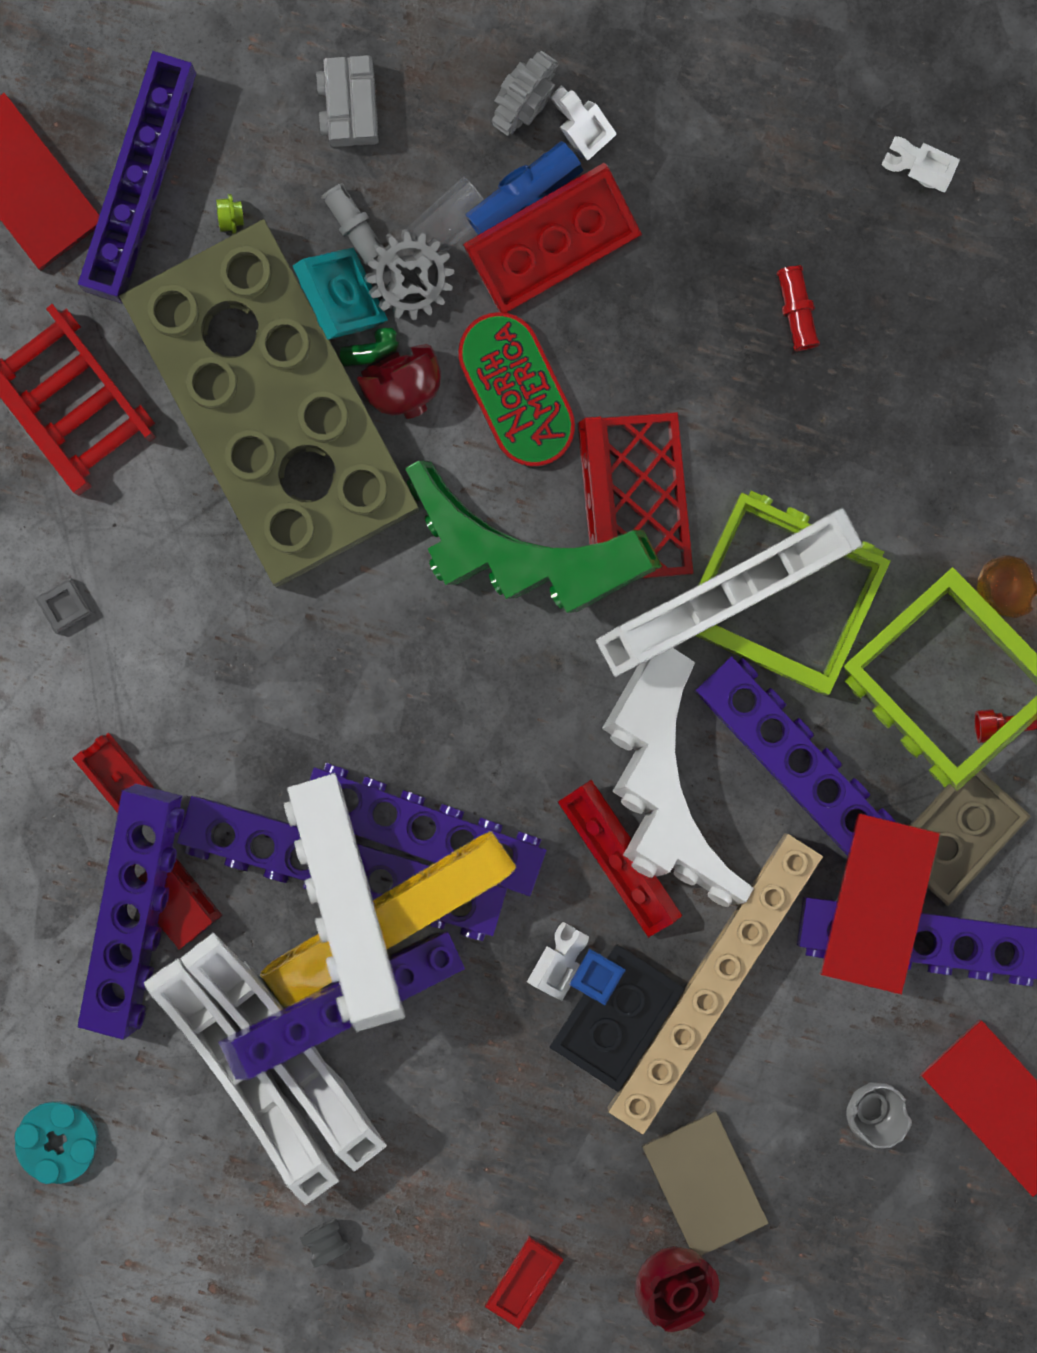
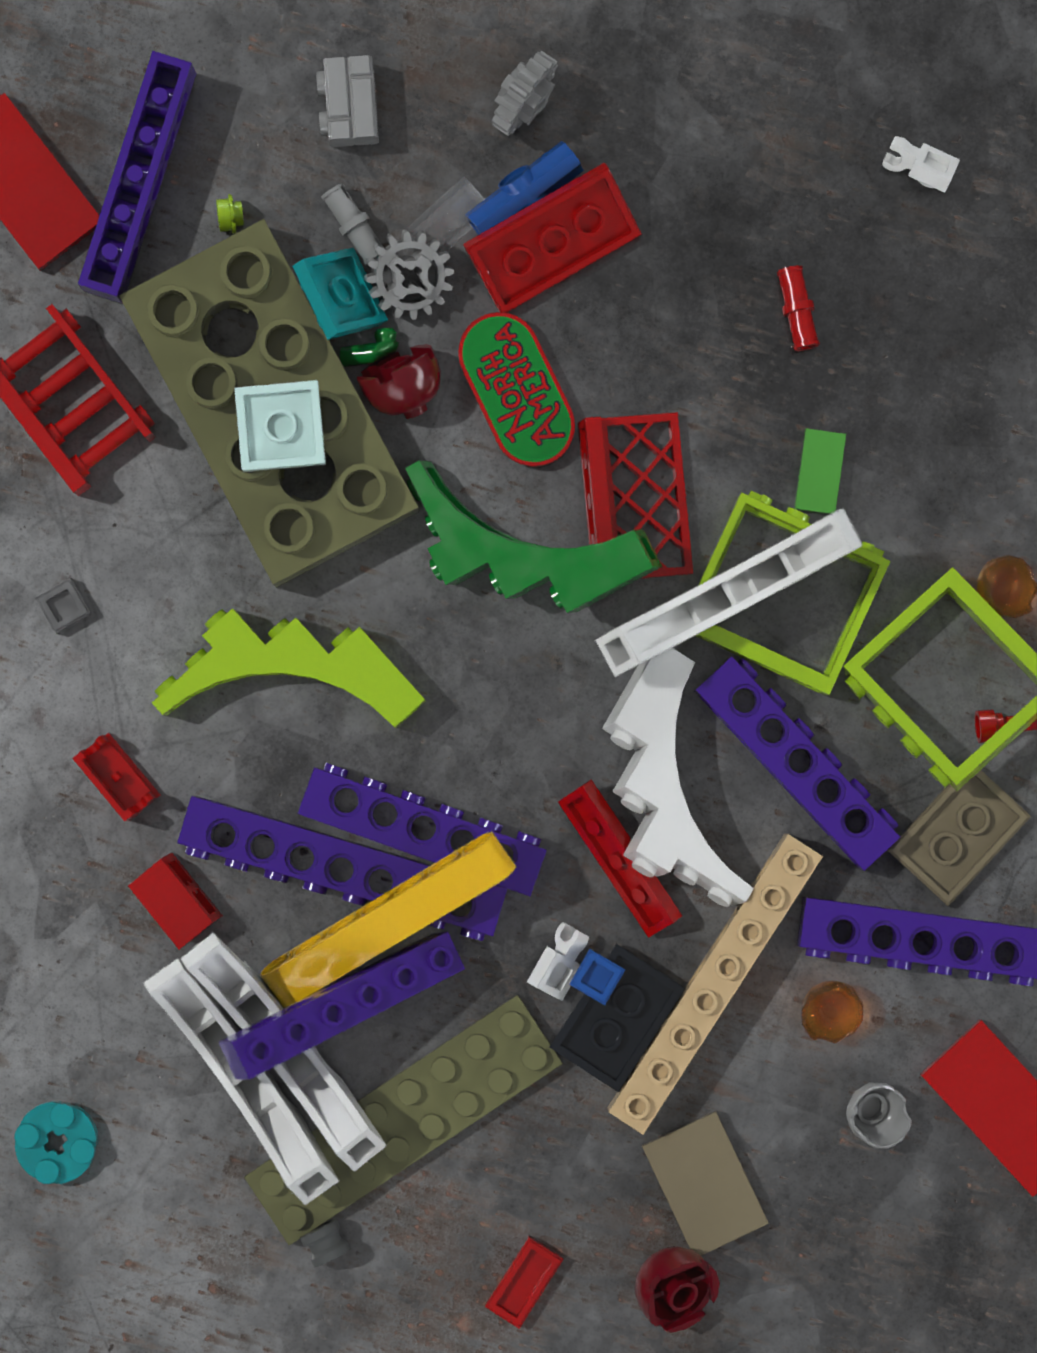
dark purple brick [77,784,184,1040] -> none
white brick [284,773,405,1032] -> none
white plate [550,86,617,161] -> none
red tile [820,814,940,995] -> none
none -> lime arch [152,608,426,728]
none -> light aqua plate [234,380,326,472]
none -> olive plate [244,994,563,1246]
none -> bright green tile [794,428,846,515]
none -> clear orange hair [801,980,863,1044]

